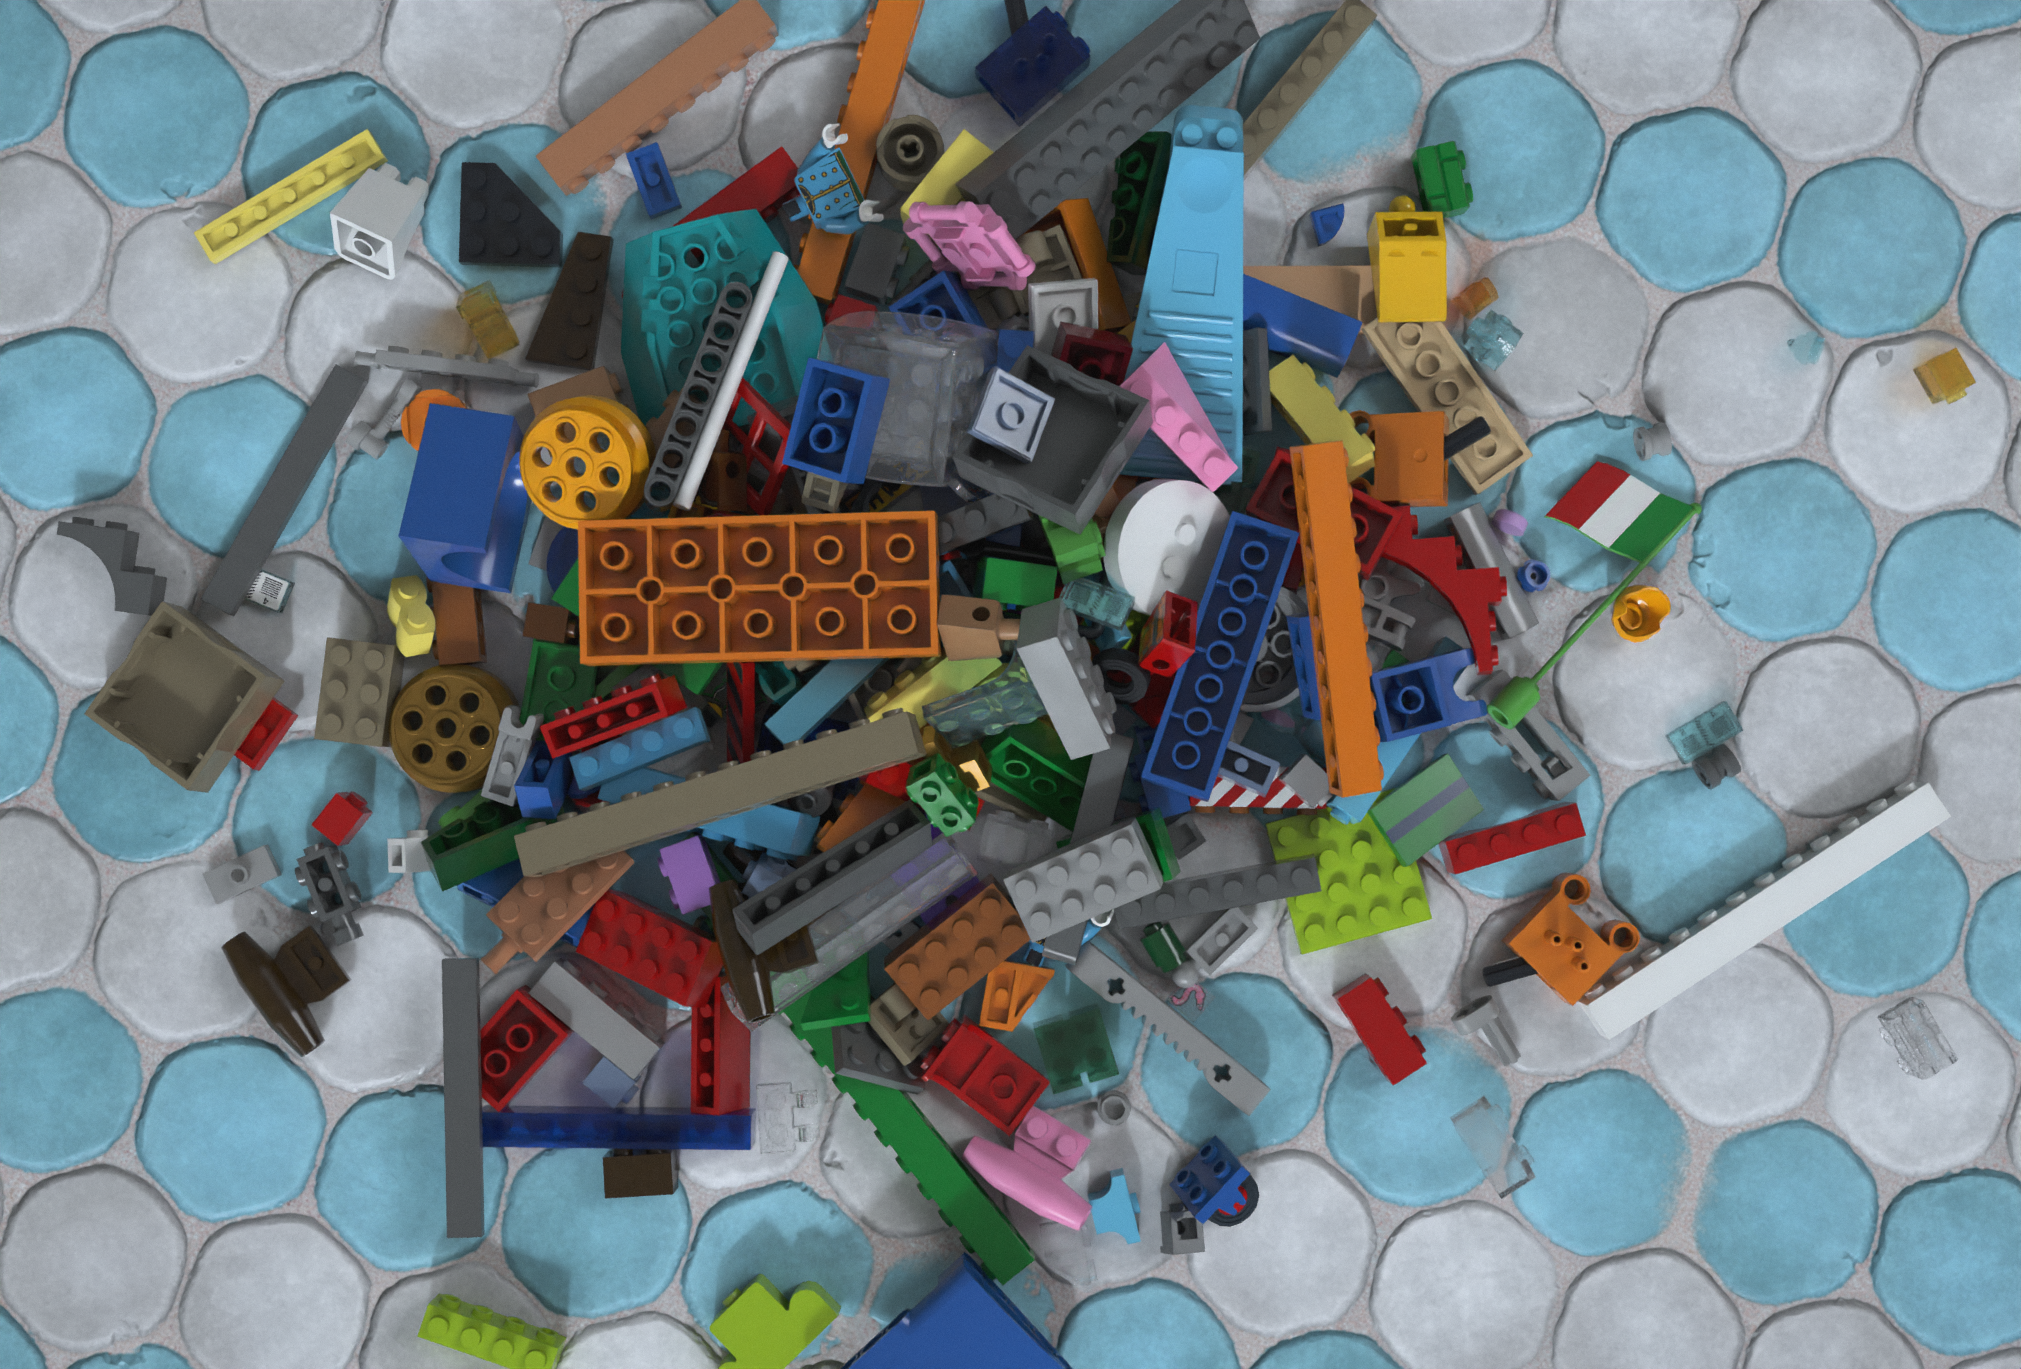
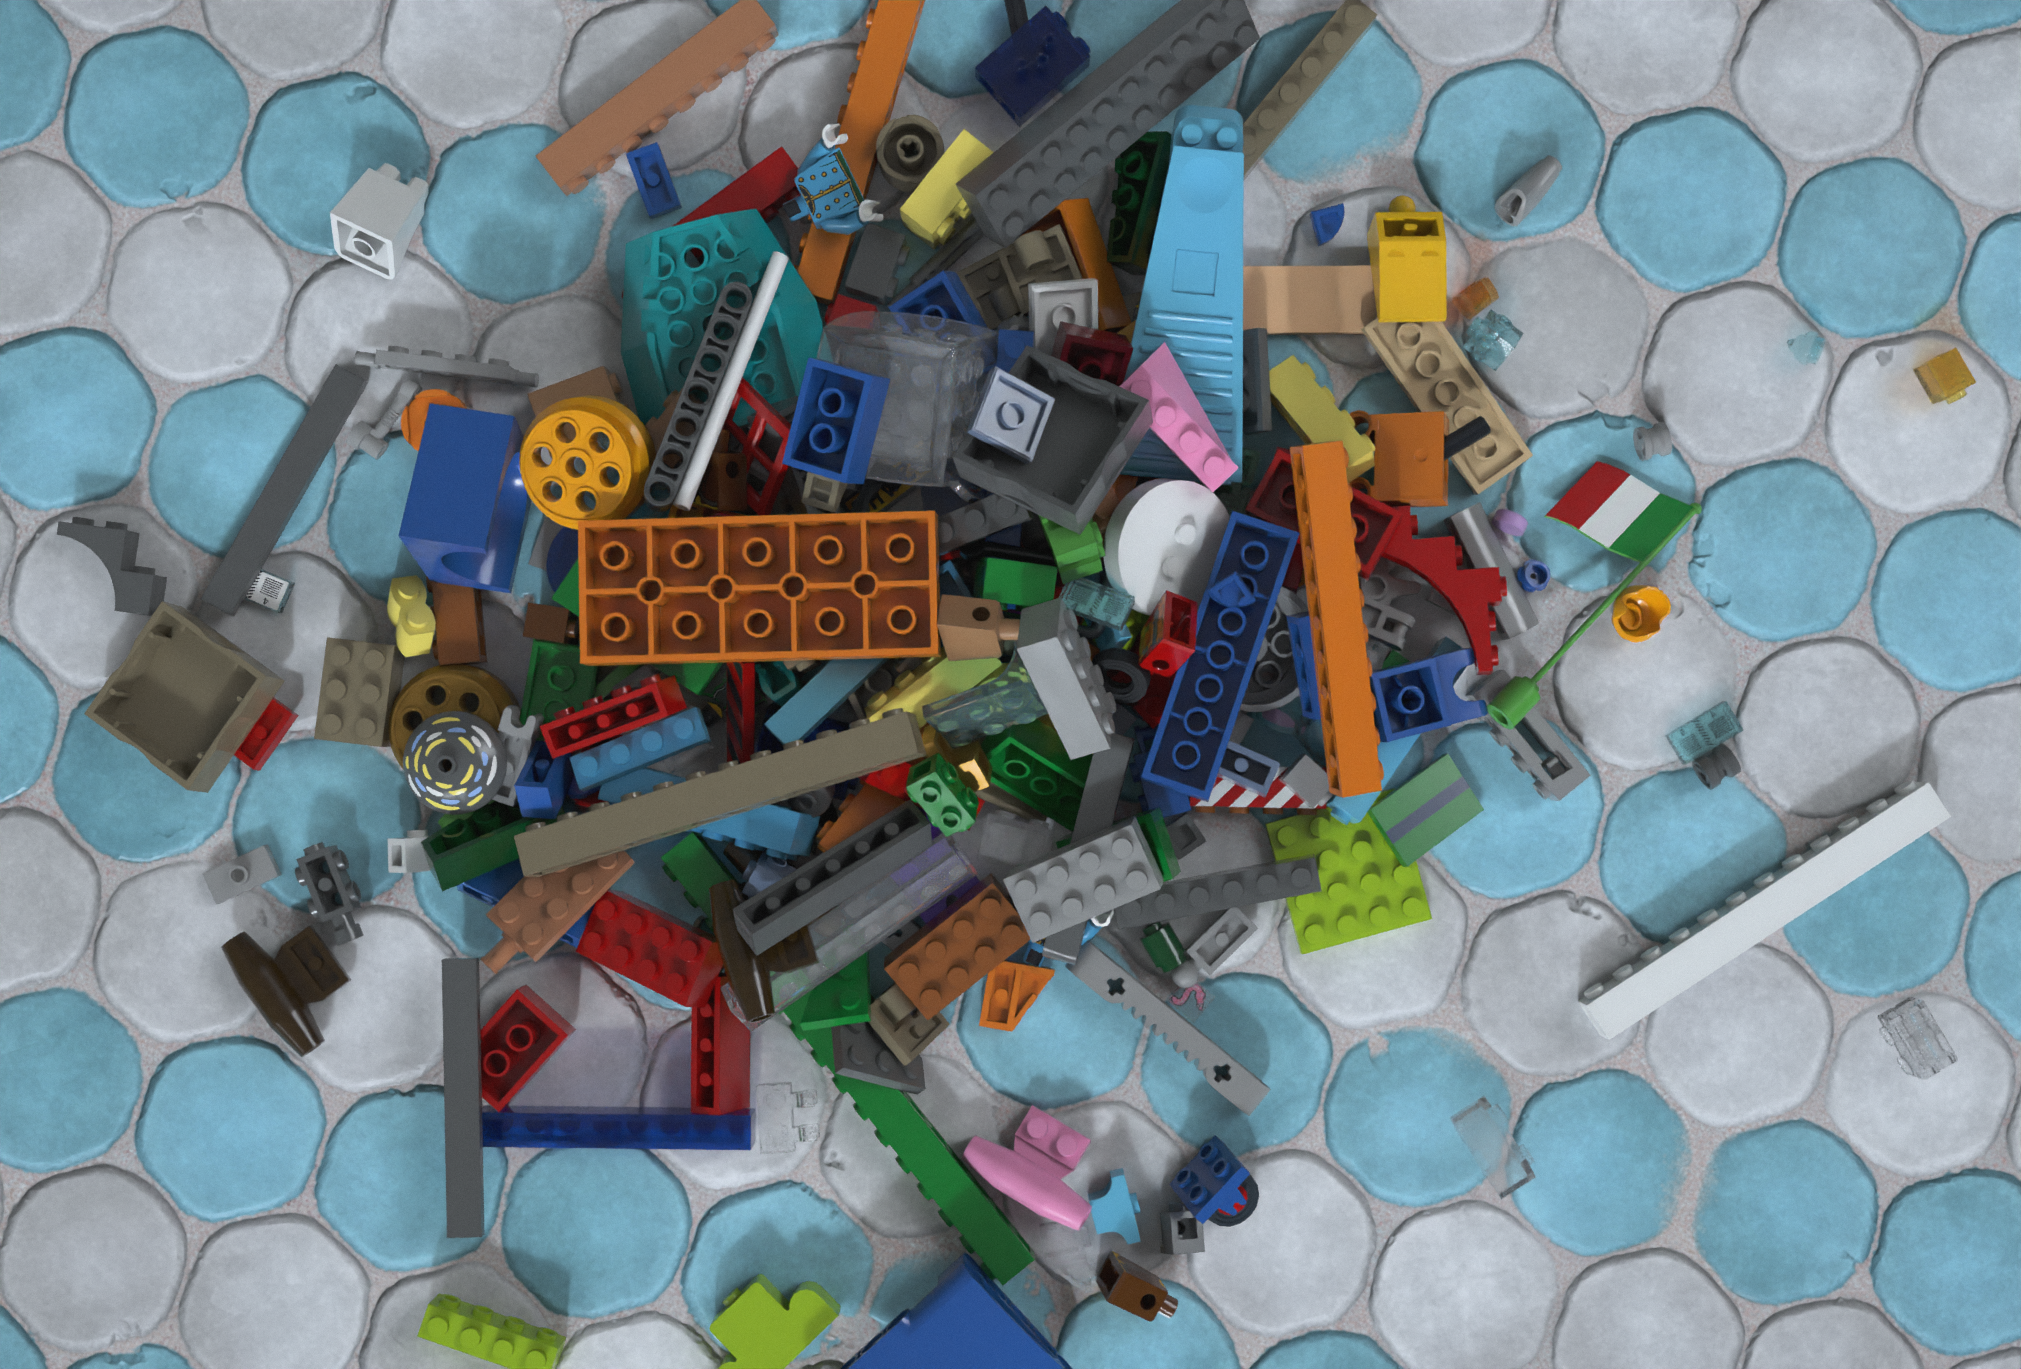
light yellow plate [194,129,388,264] -> none
red brick [311,791,373,846] -> none
clear yellow tile [456,280,520,359] -> none
black plate [459,162,563,267] -> none
dark brown wing [525,232,614,370] -> none
light grey brick [529,958,665,1080] -> none
sand blue brick [582,1056,641,1108] -> none
dark brown piece [602,1142,679,1199] -> none
medium lavender brick [657,834,720,915] -> none
bright pink brick [903,201,1036,290] -> none
red bracket [920,1014,1051,1136] -> none
clear green piece [1033,1003,1119,1094] -> none
light grey plate [1097,1090,1131,1125] -> none
blue brick [1243,274,1363,378] -> none
red brick [1332,973,1427,1086] -> none
green brick [1411,141,1473,218] -> none
red arch [1439,802,1586,875] -> none
light grey piece [1451,995,1521,1066] -> none
orange piece [1482,872,1640,1006] -> none
none -> dark grey dish [403,711,507,815]
none -> reddish brown torso [1095,1250,1178,1322]
none -> blue tile [1206,571,1256,607]
none -> light grey piece [1494,155,1562,227]

